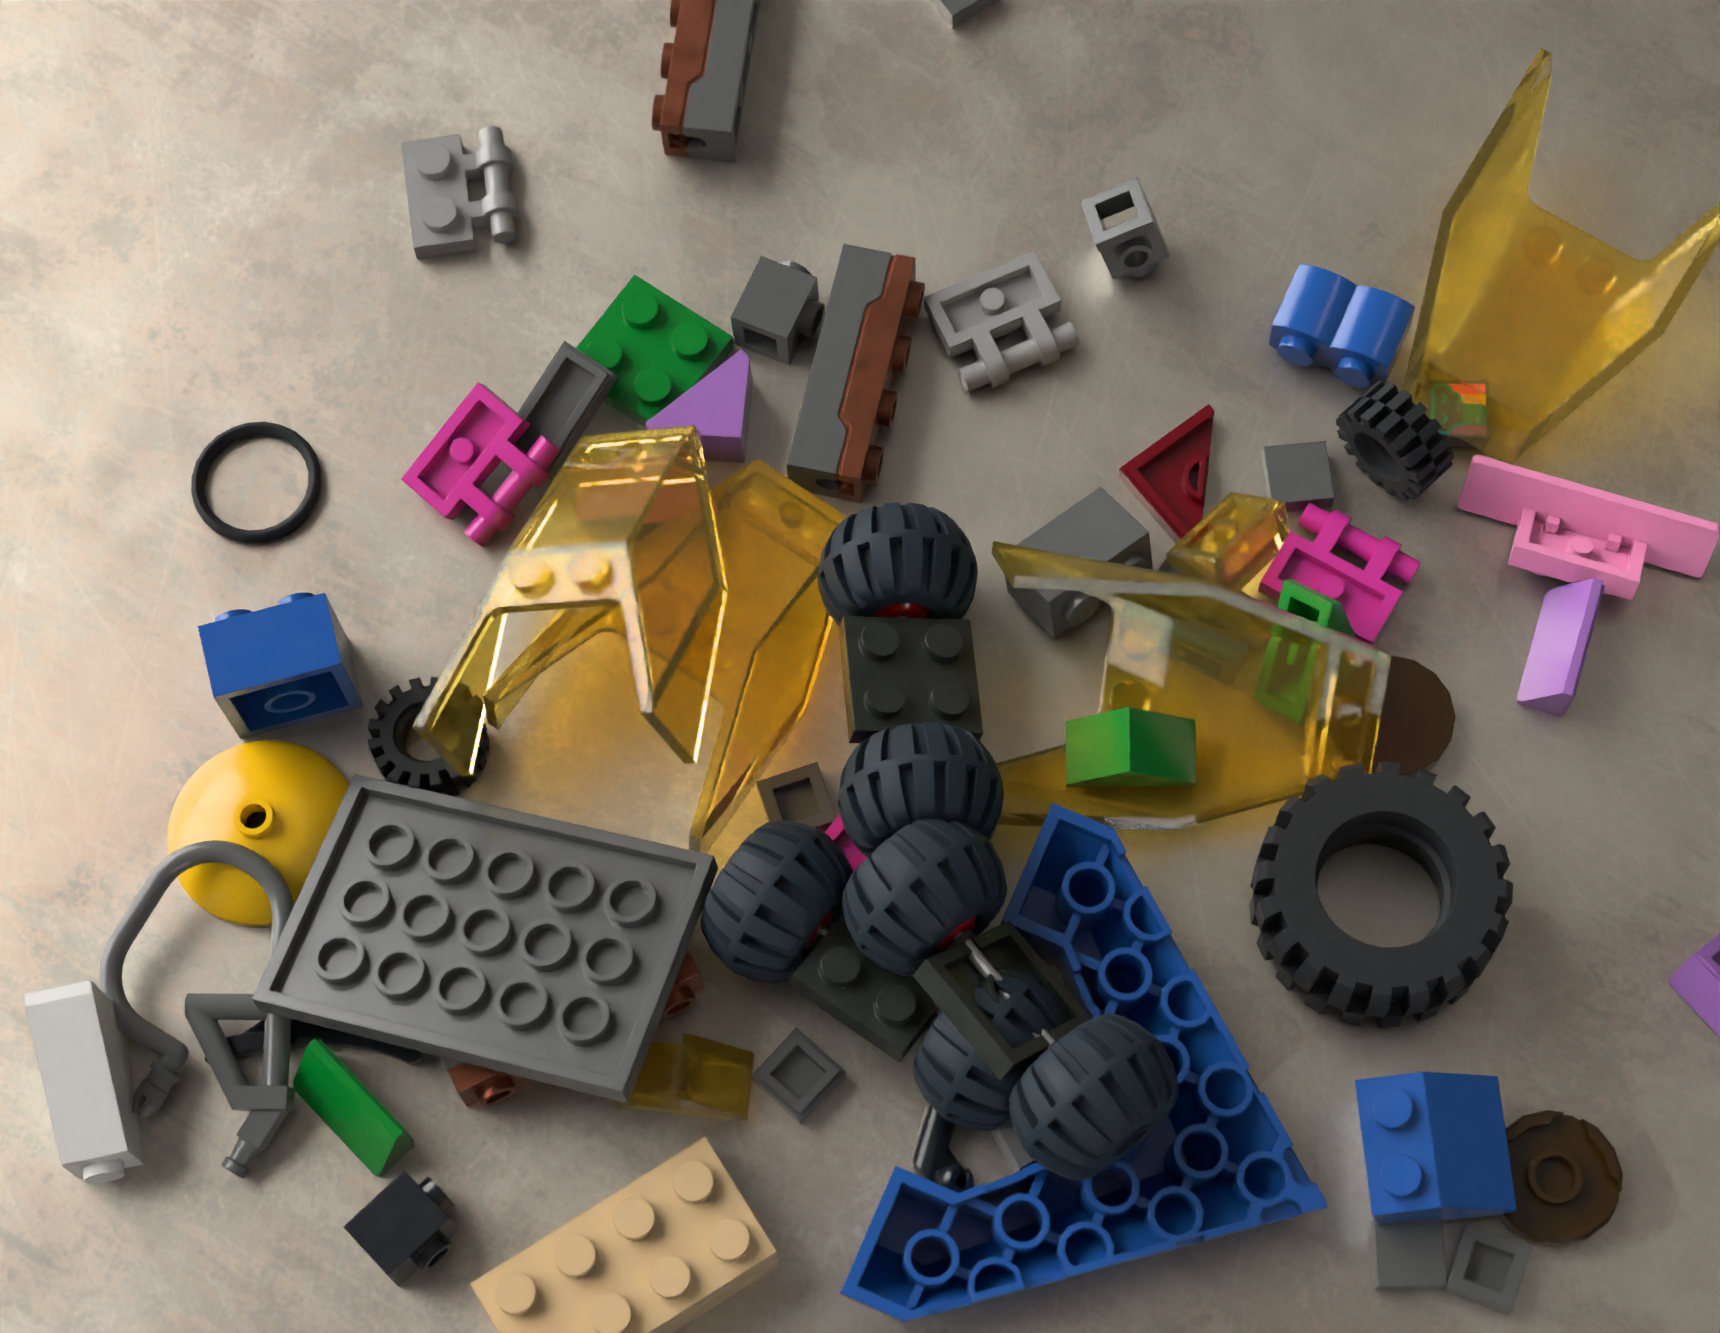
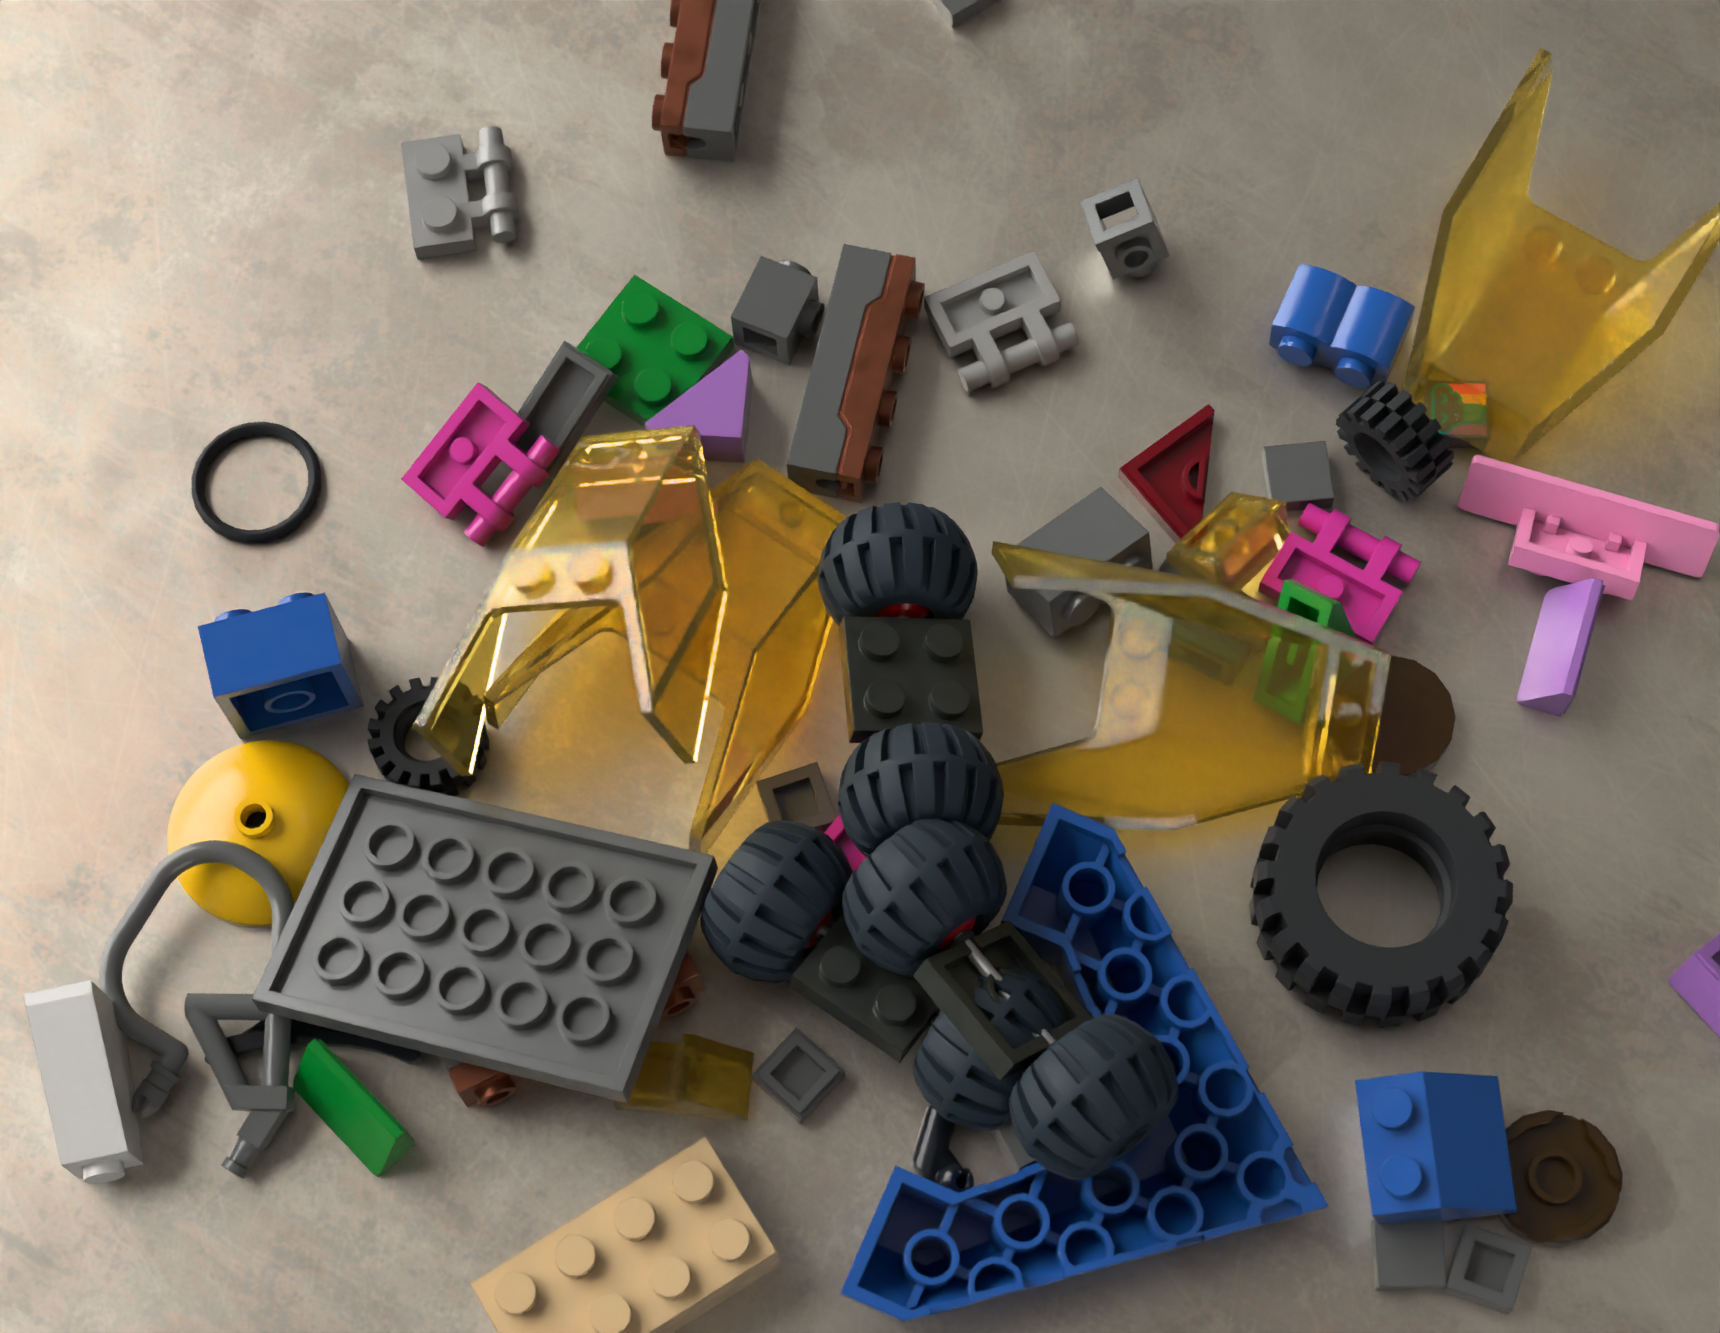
black brick [343,1170,459,1287] -> none
green slope [1066,707,1196,787] -> none

